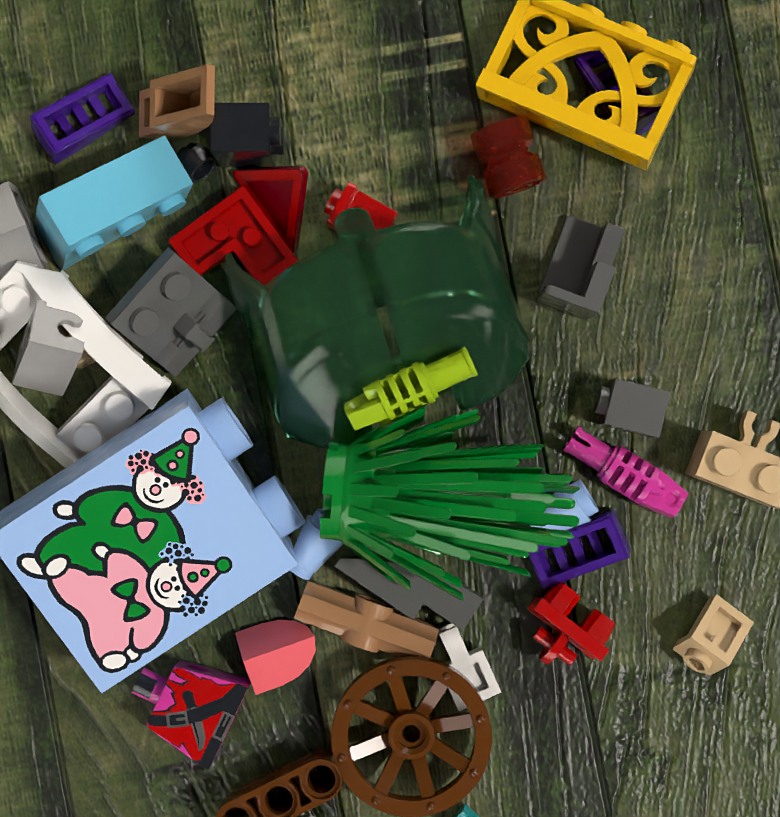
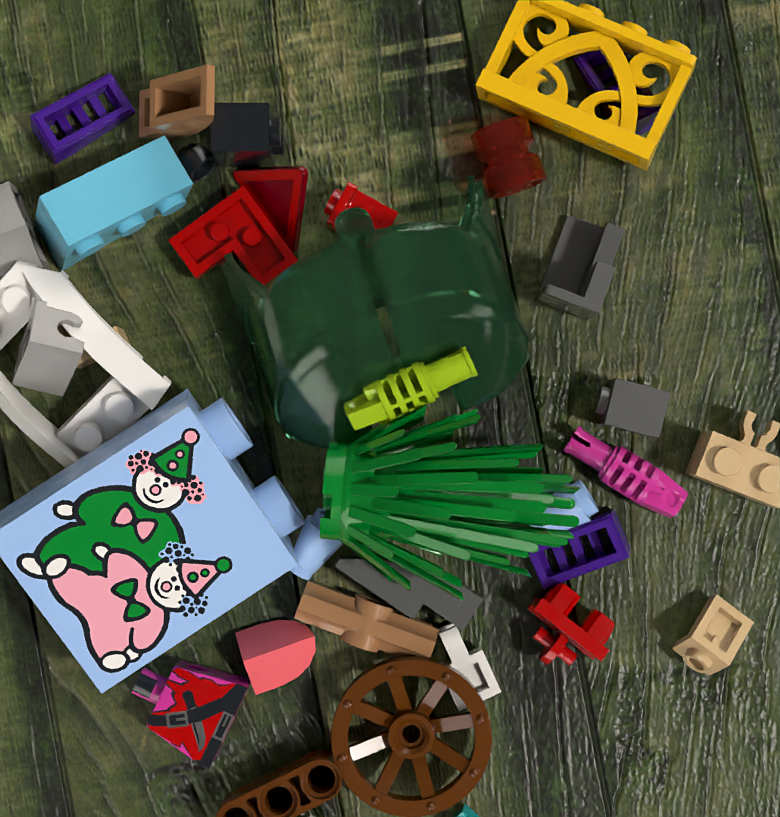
dark grey hinge [105,247,237,377] -> none

